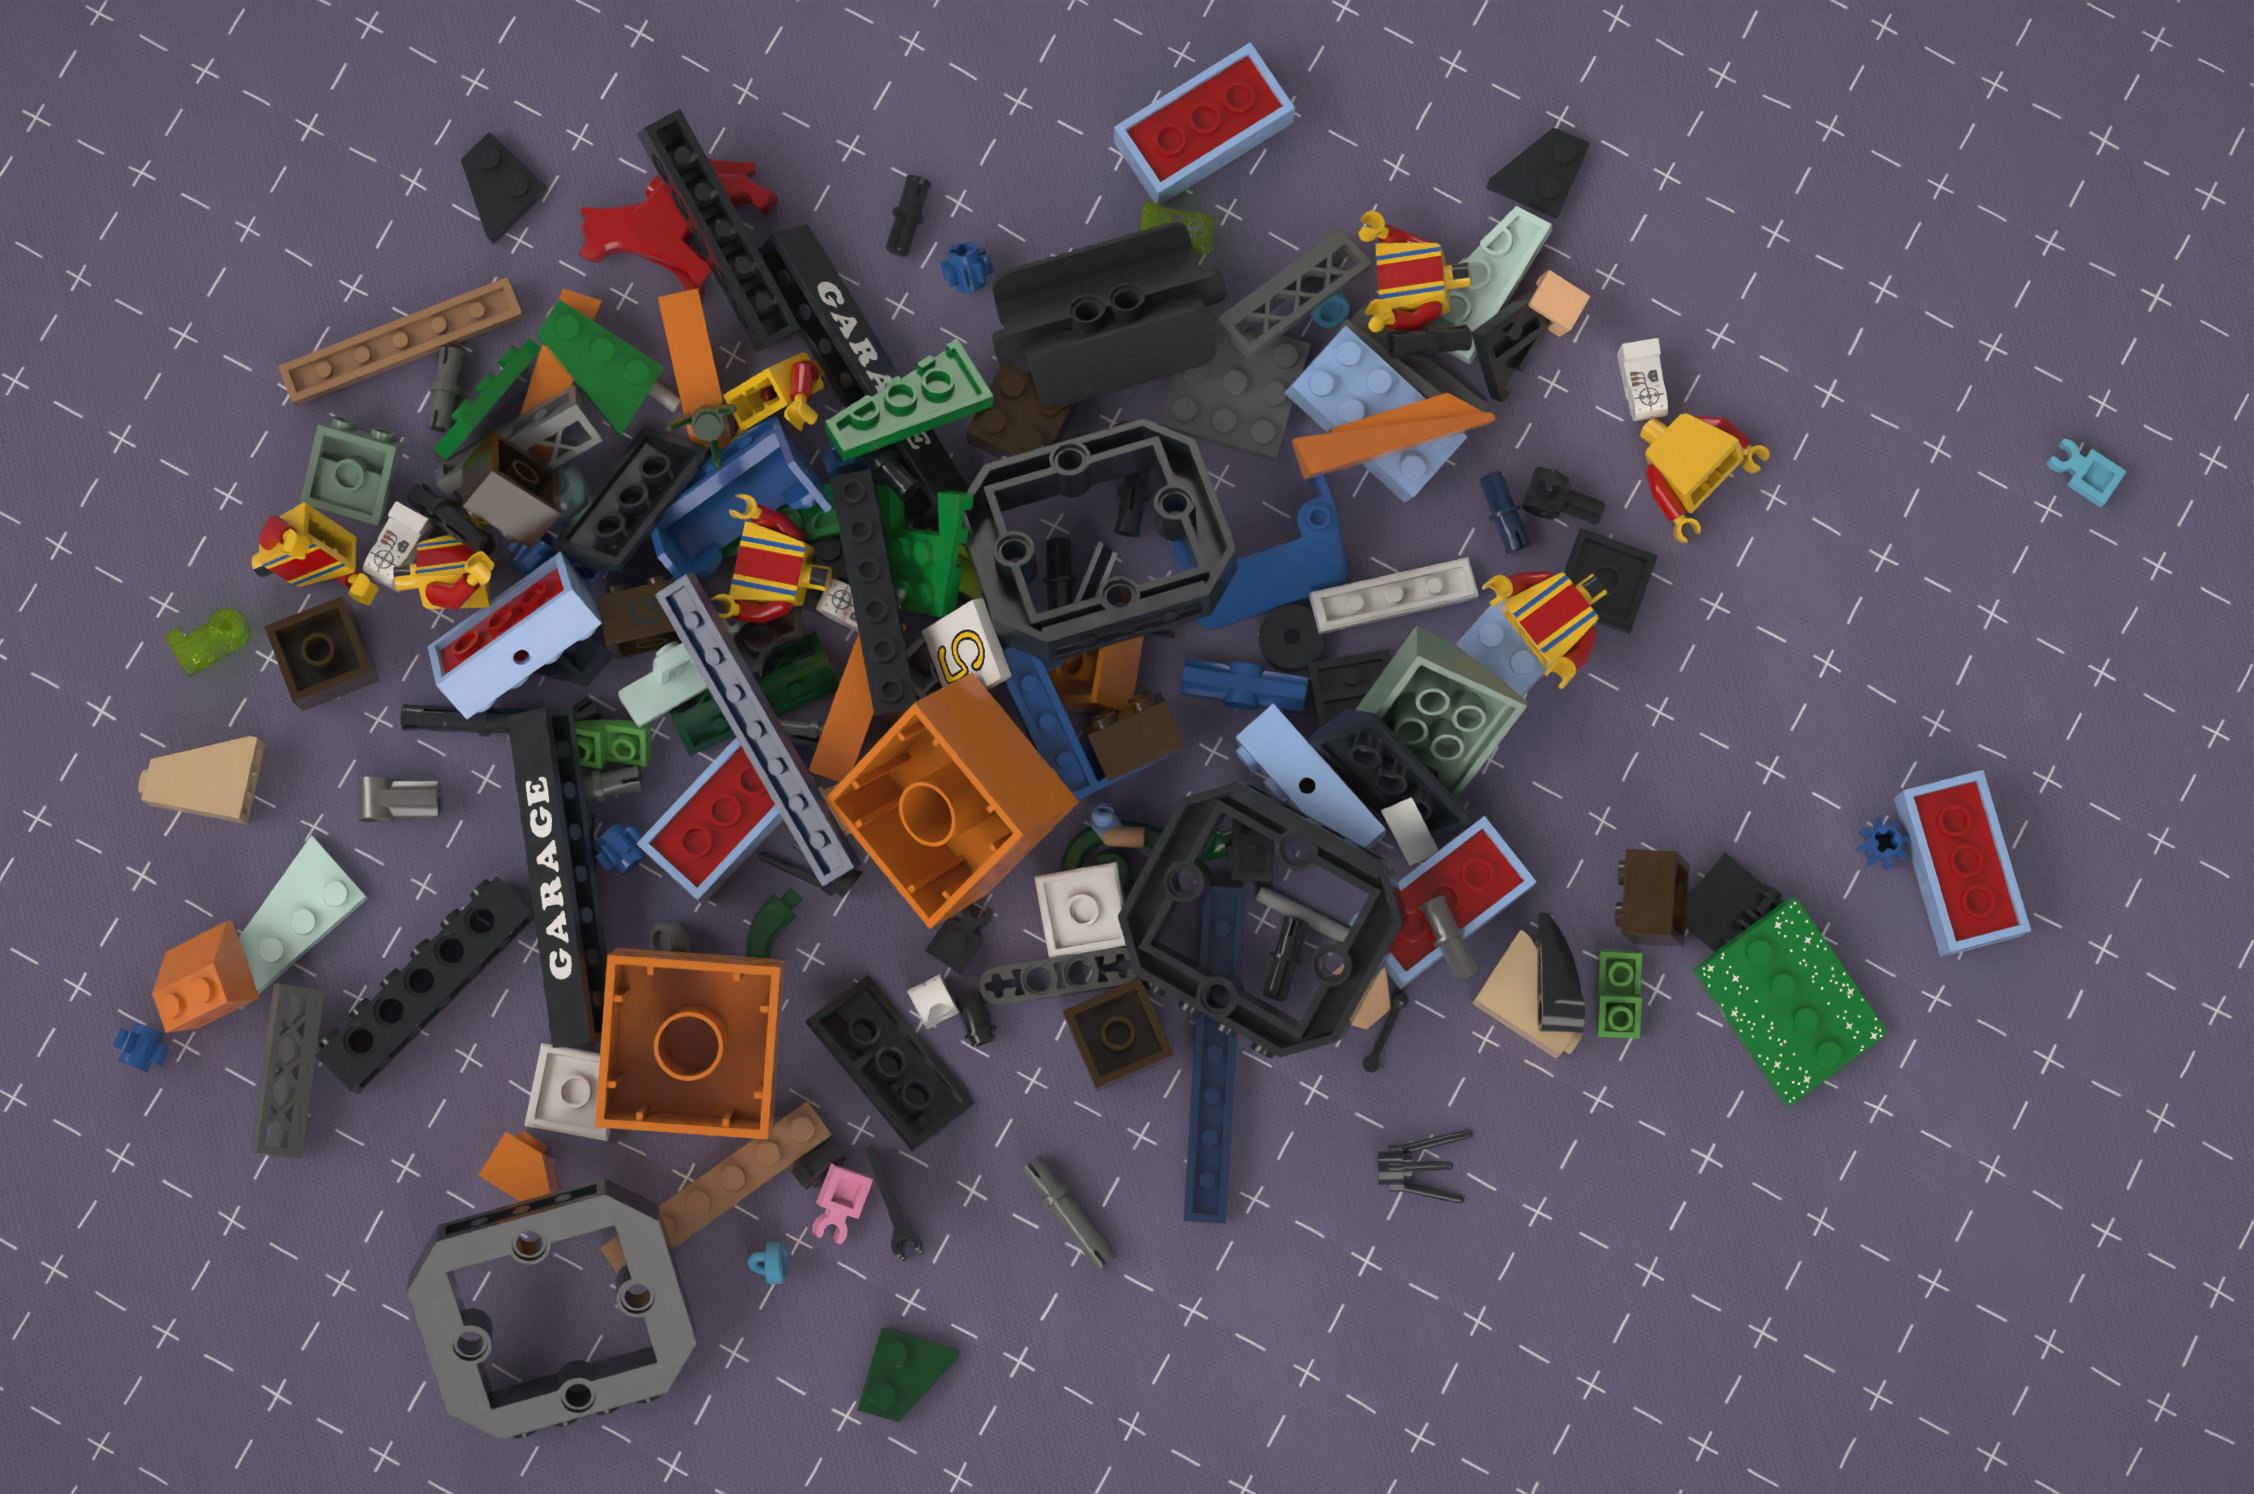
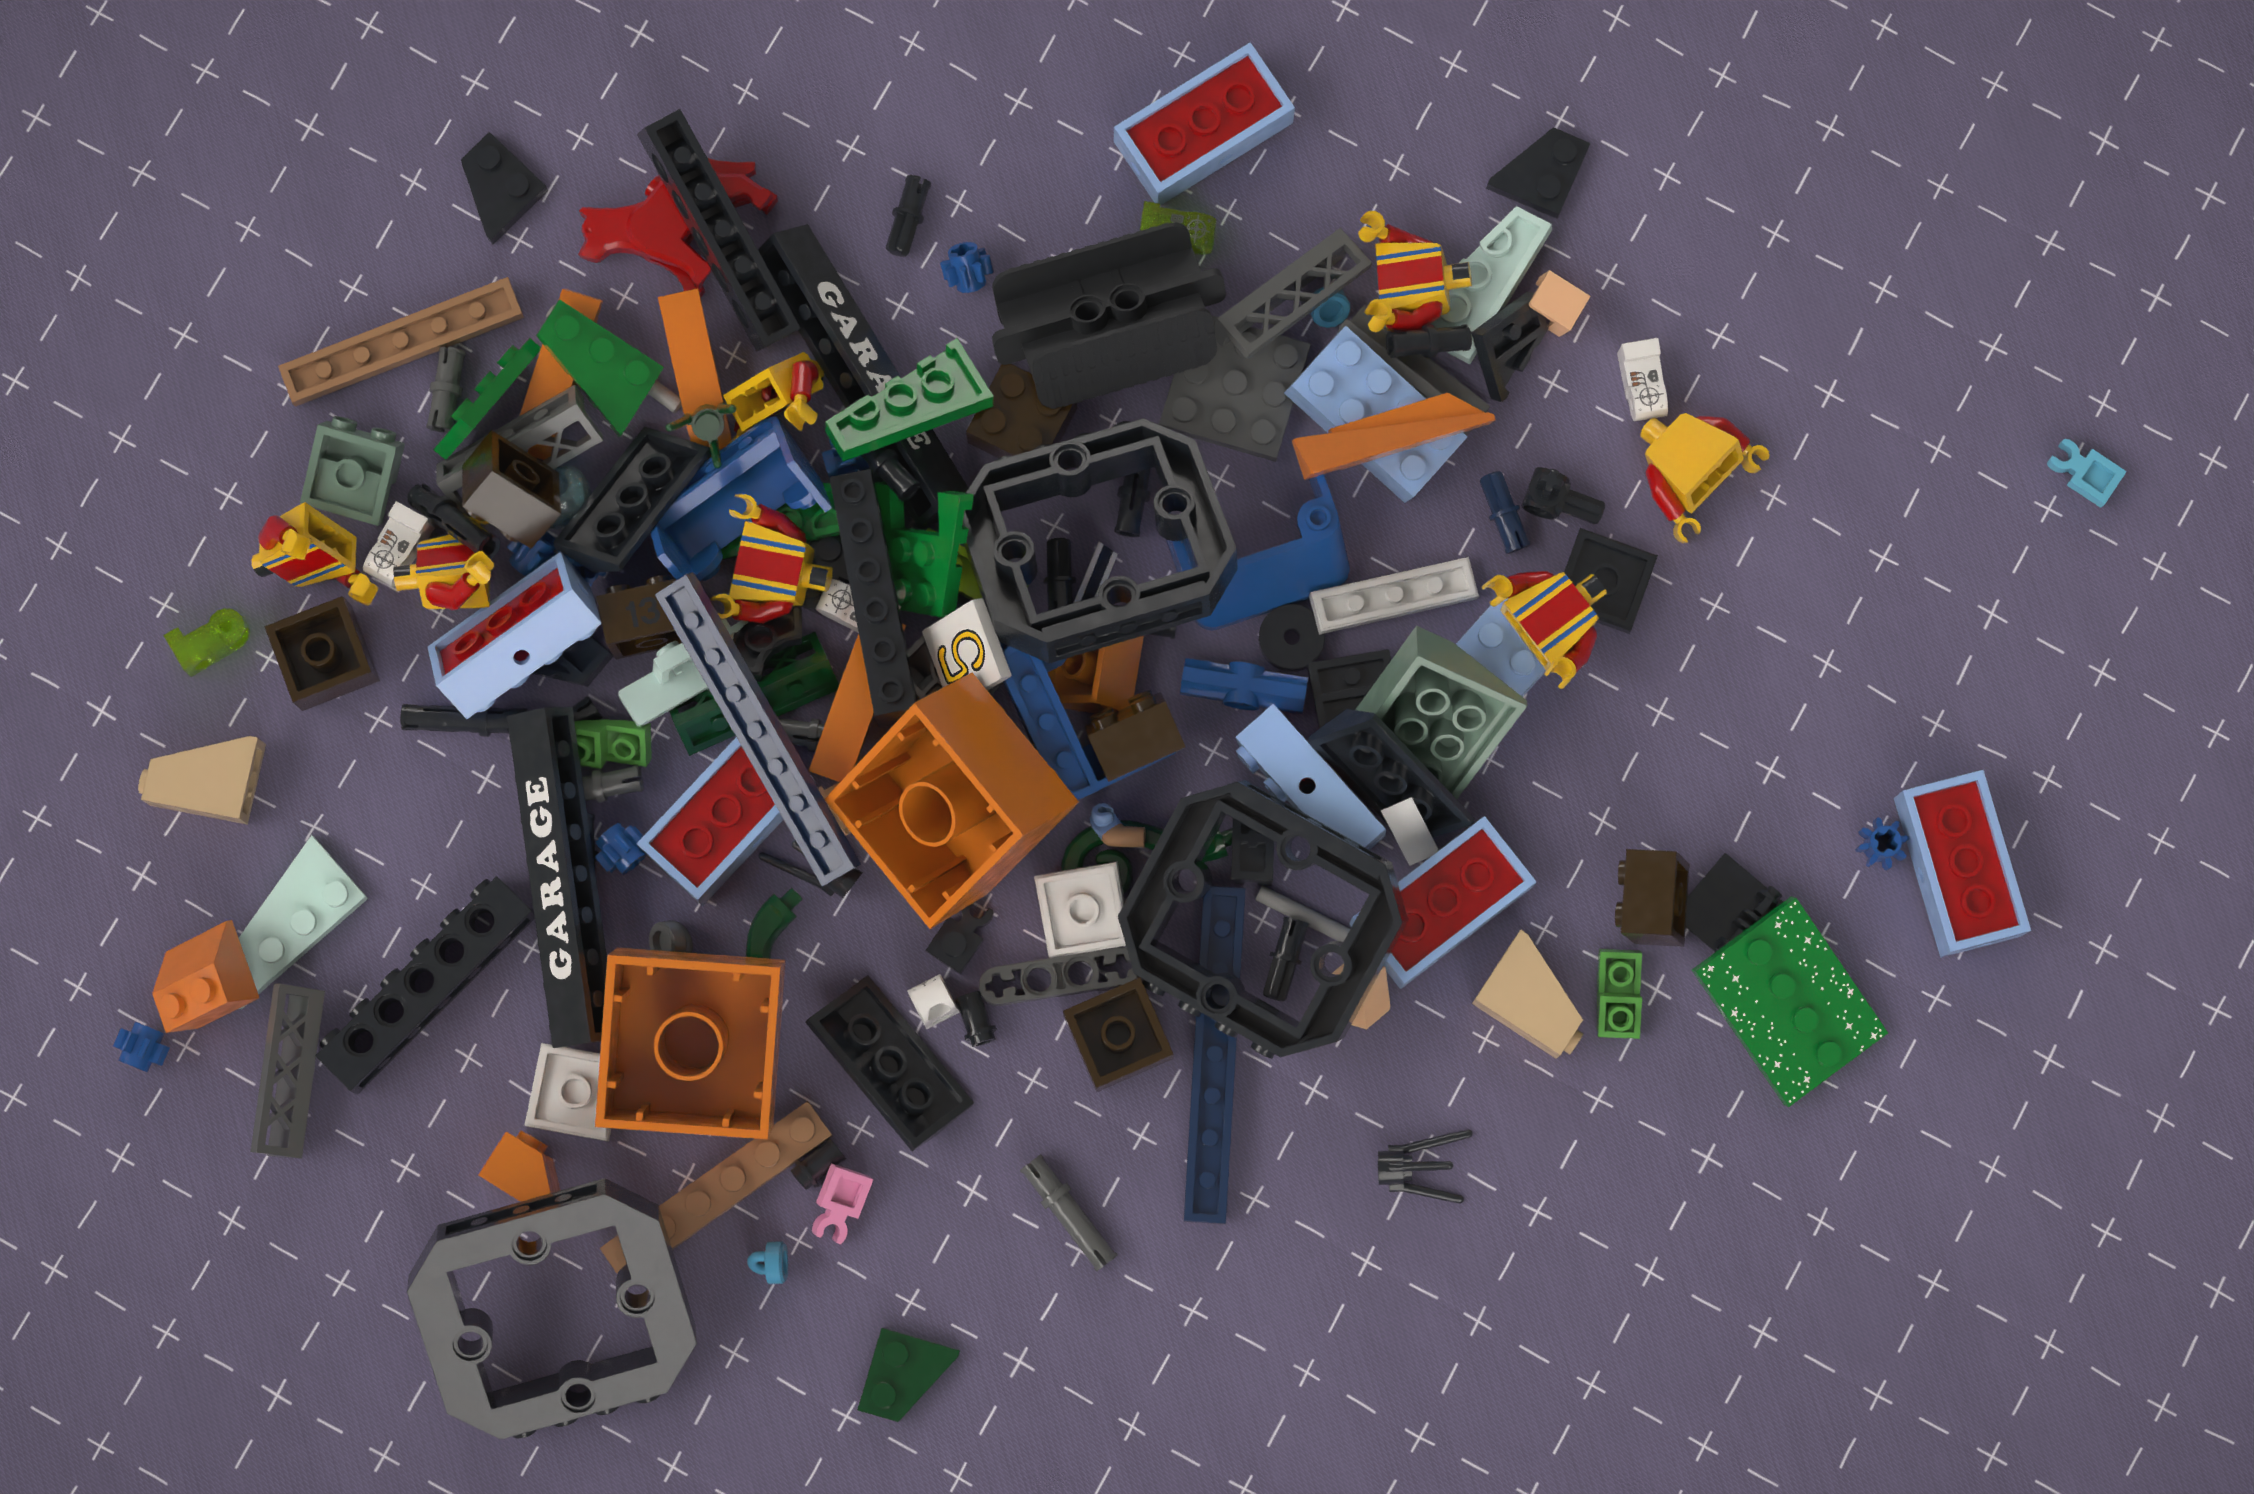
flat silver piece [358,777,442,823] -> none
black flag [864,1145,923,1261] -> none
black hinge [1362,991,1409,1073] -> none
flat silver axle [1419,895,1477,980] -> none
black piece [1537,912,1585,1033] -> none

